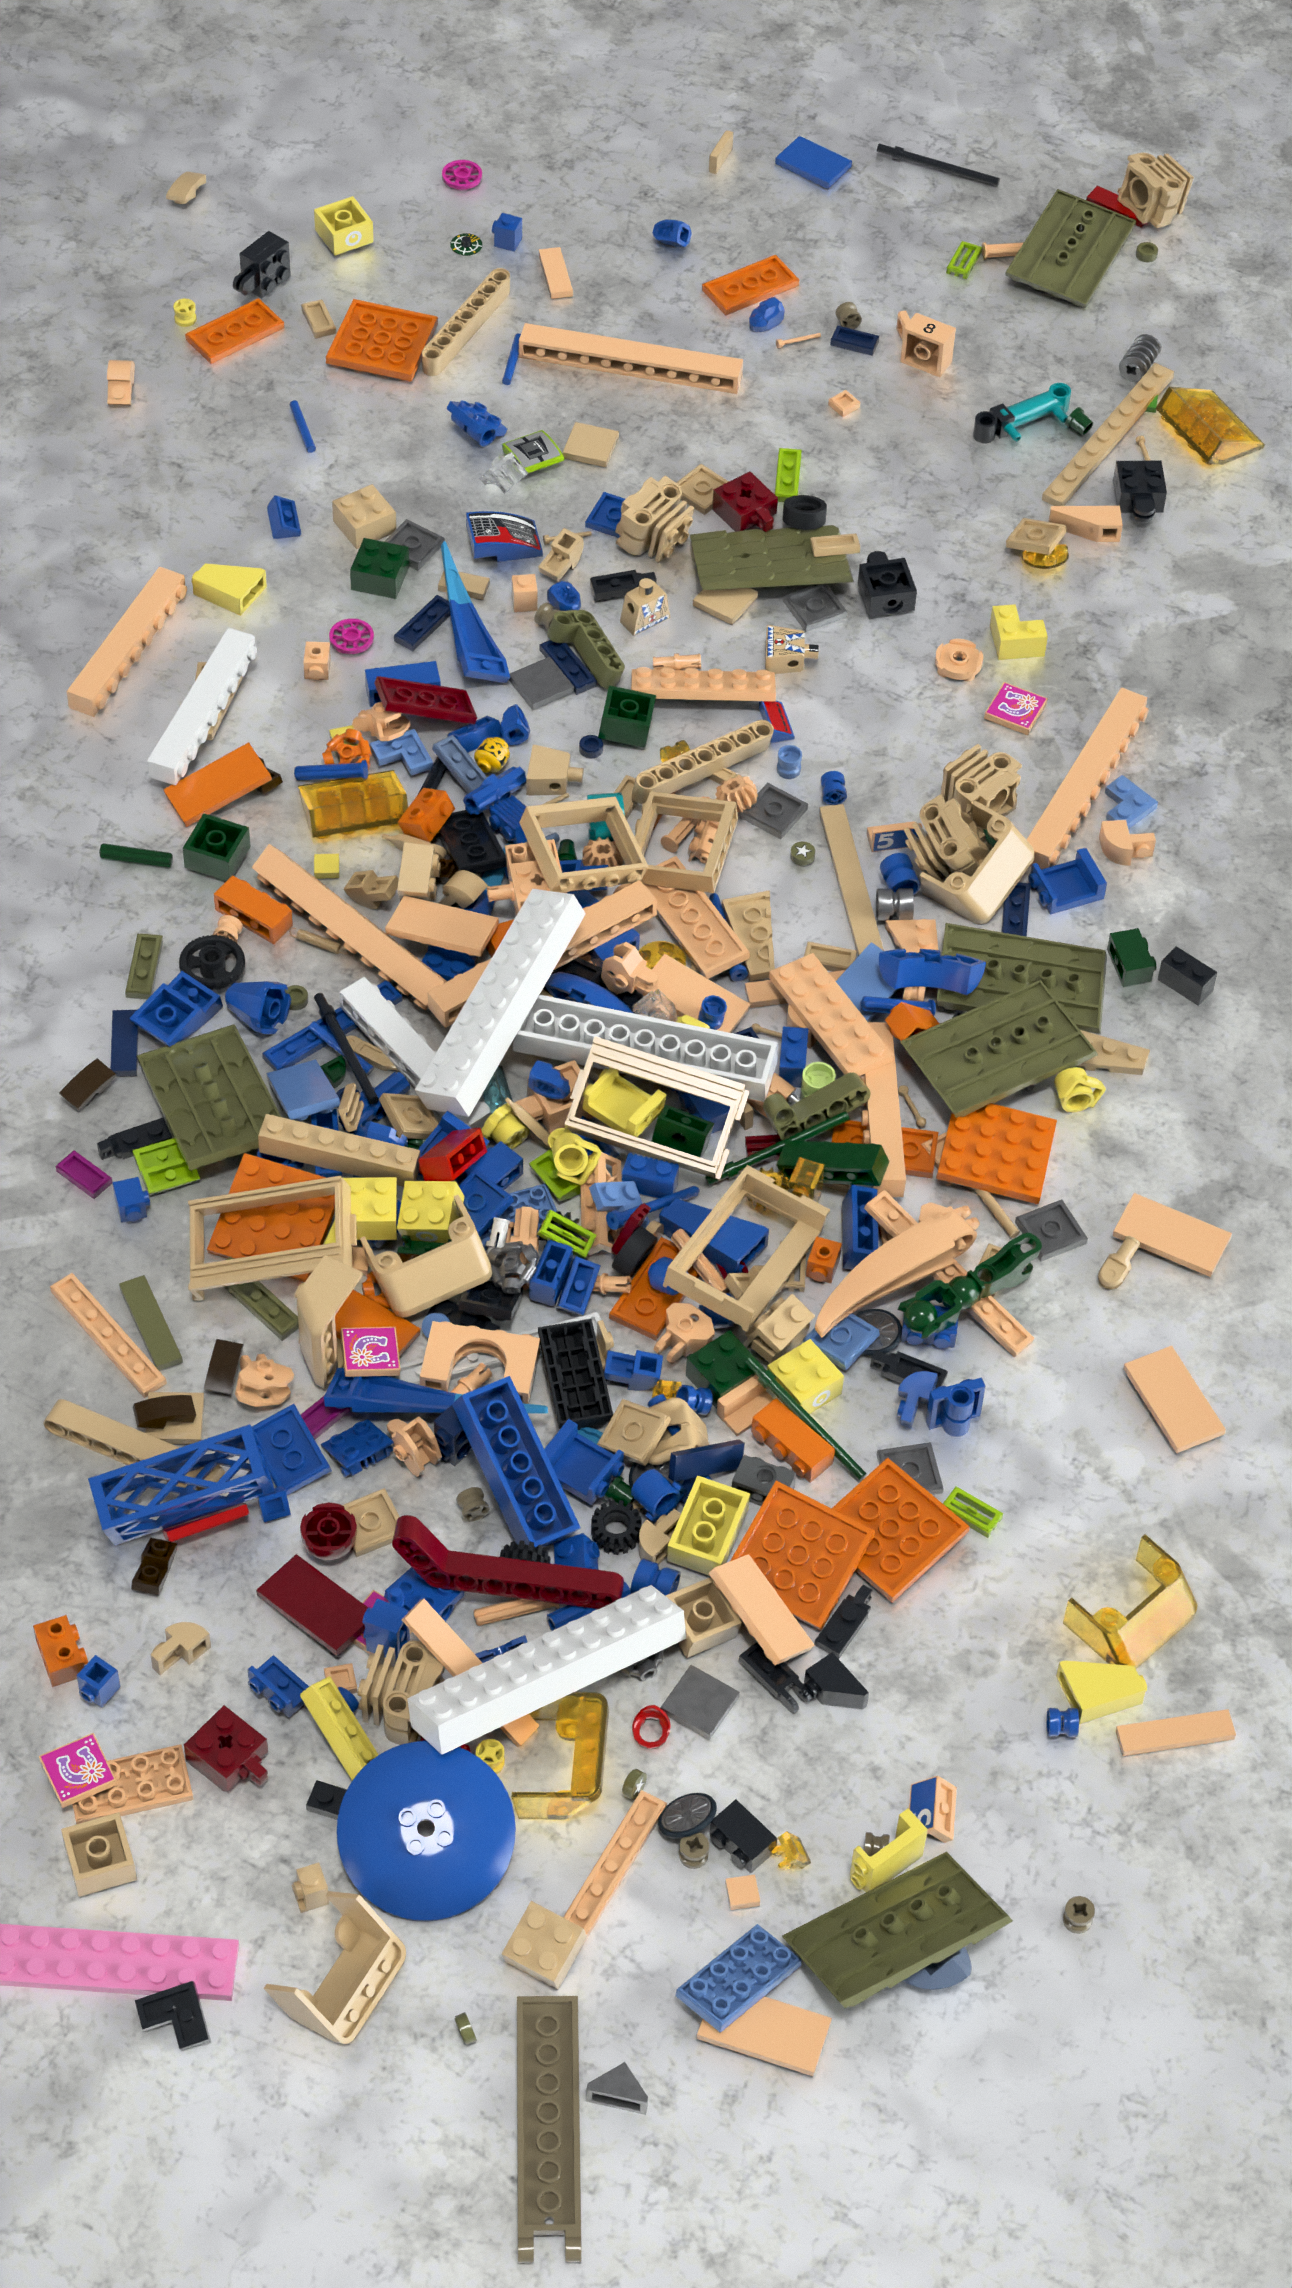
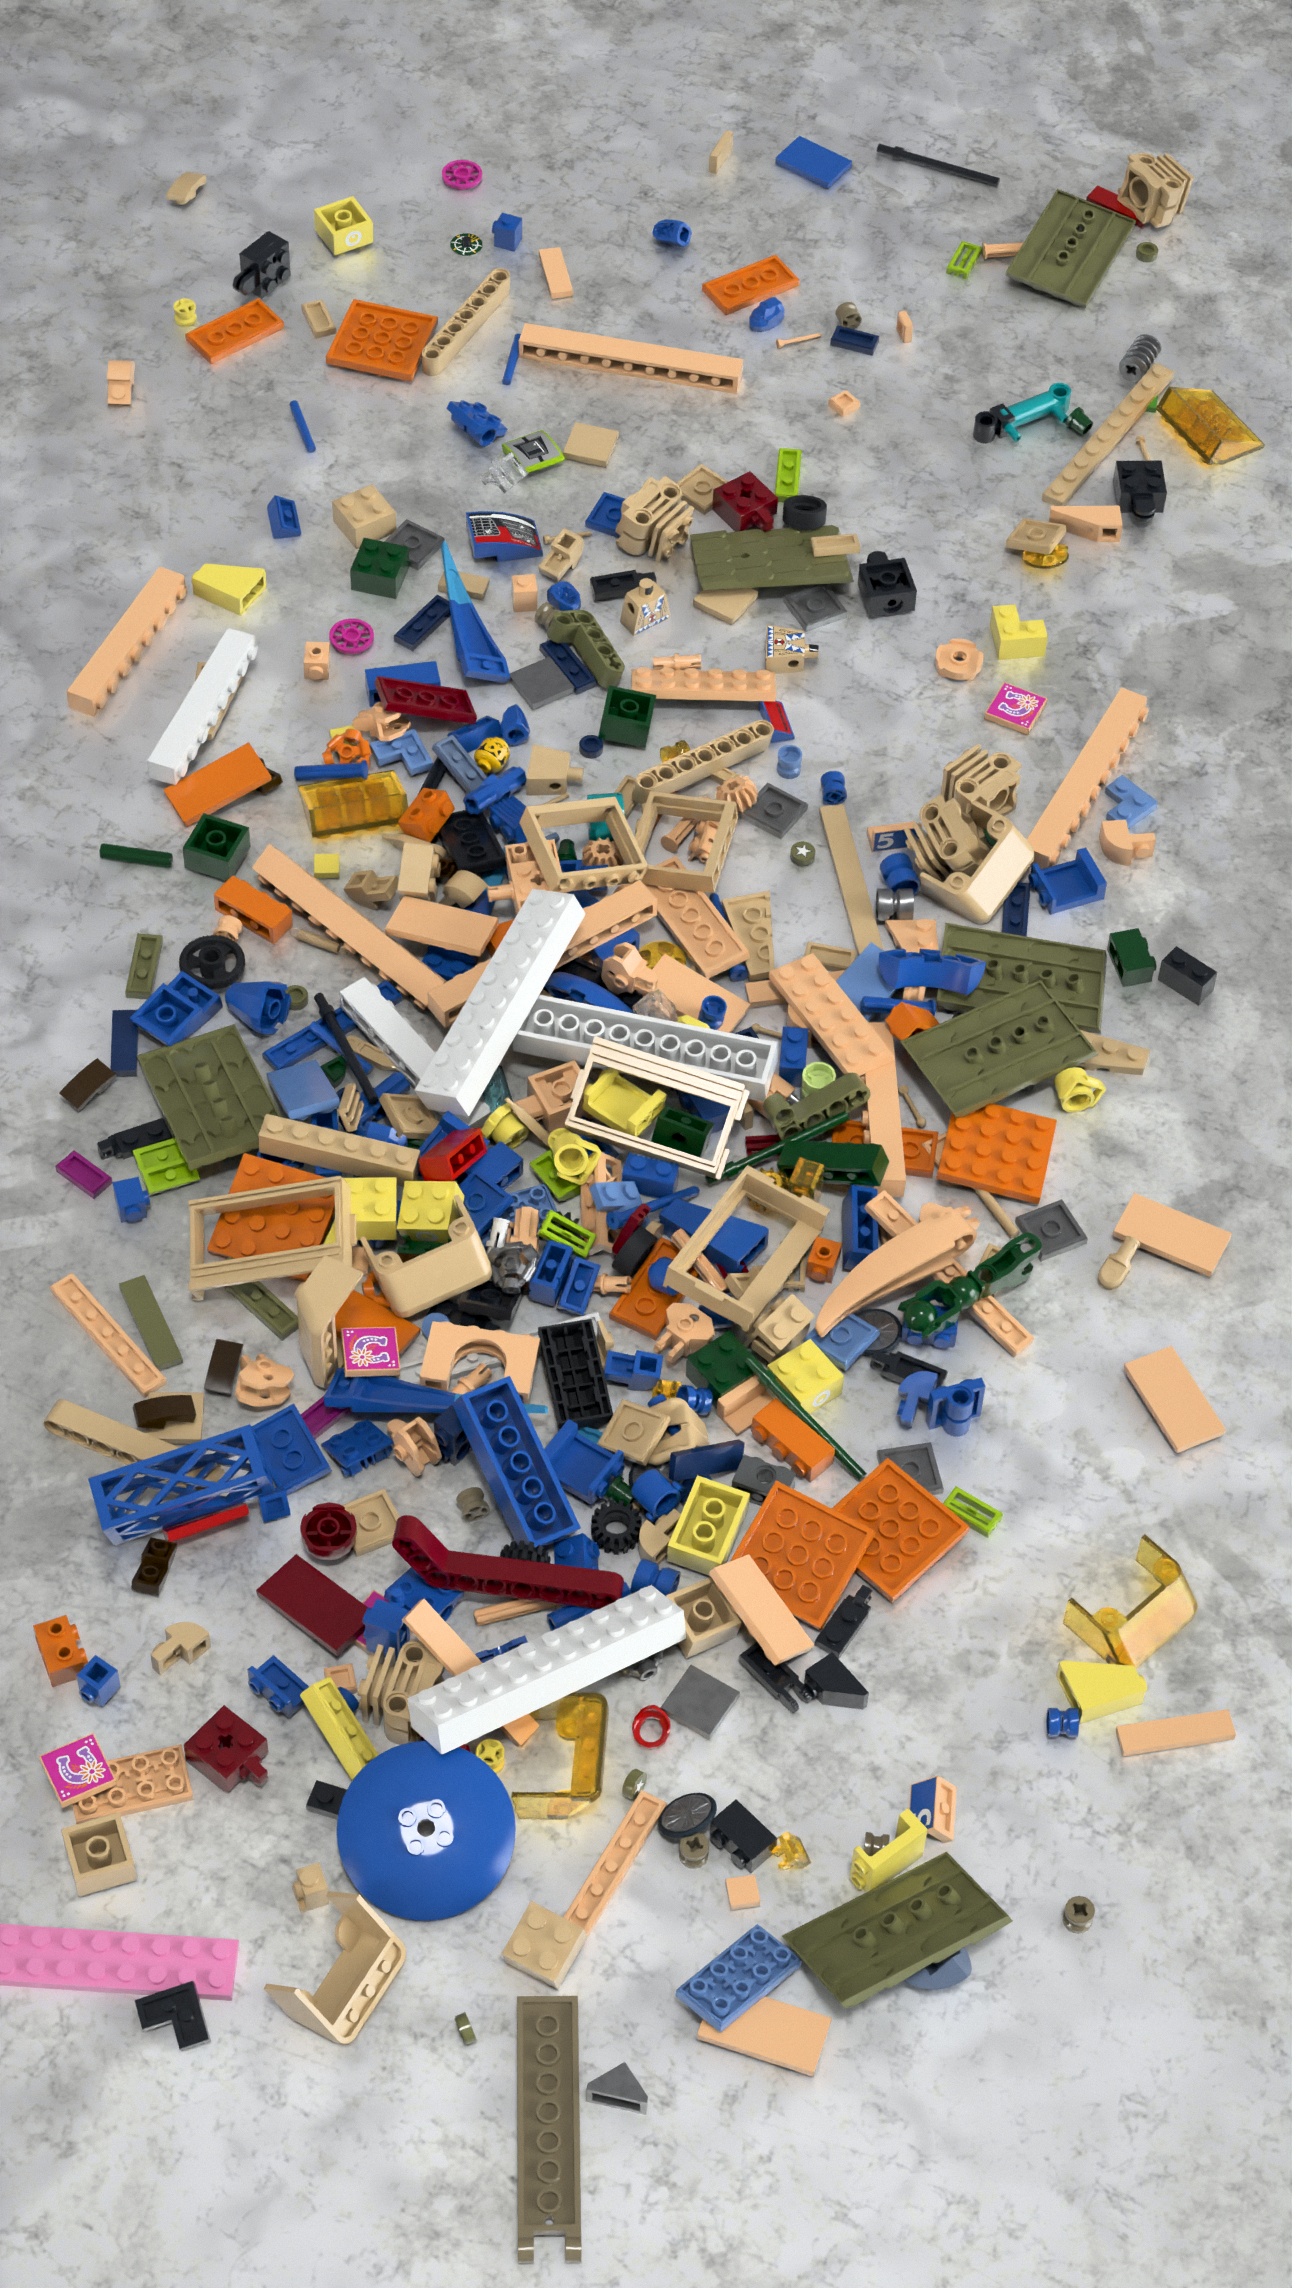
blue rock [528,1060,570,1099] -> none
light nougat brick [900,313,956,377] -> none

